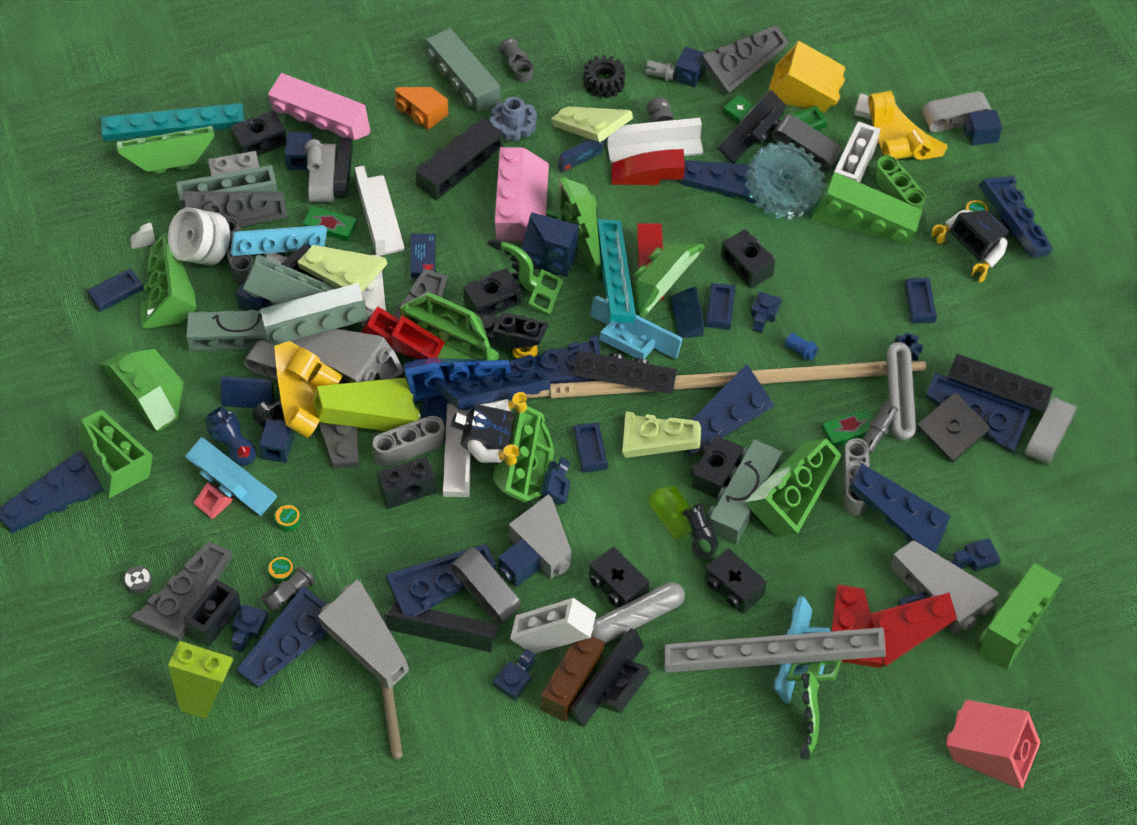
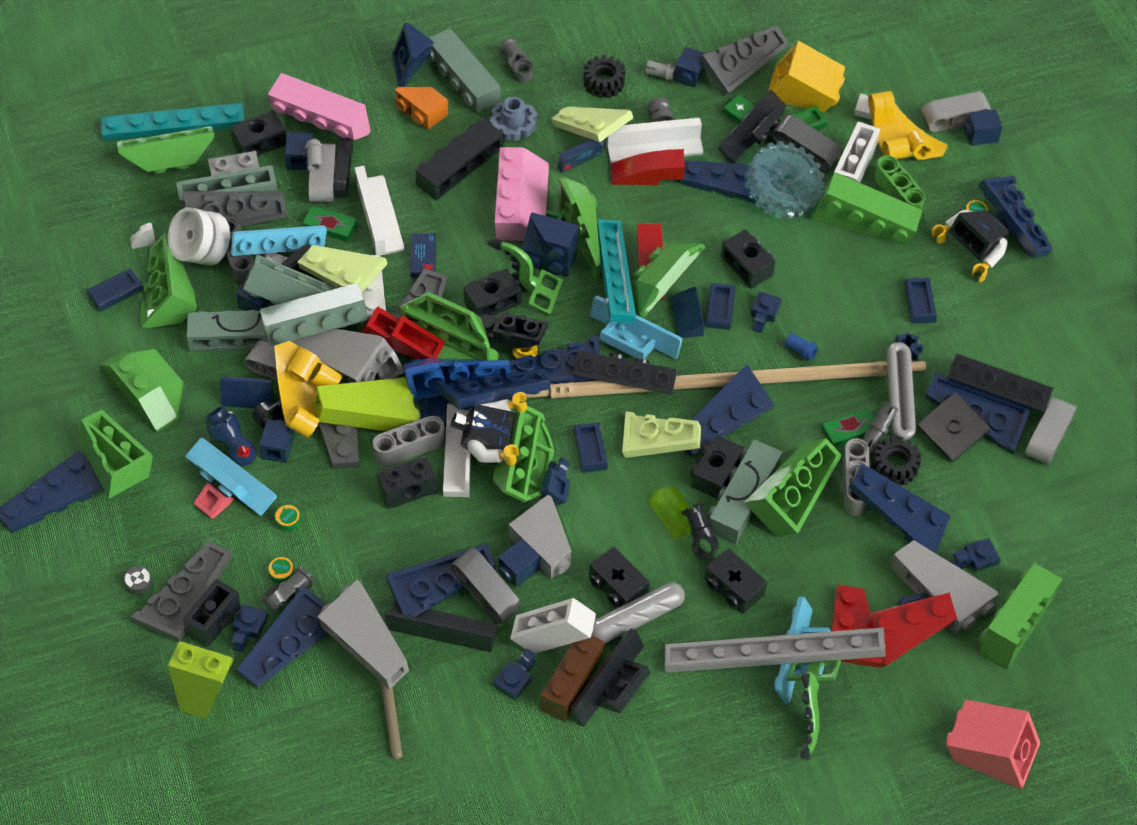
none -> dark blue slope [391,23,434,87]
none -> black tyre [872,436,921,486]

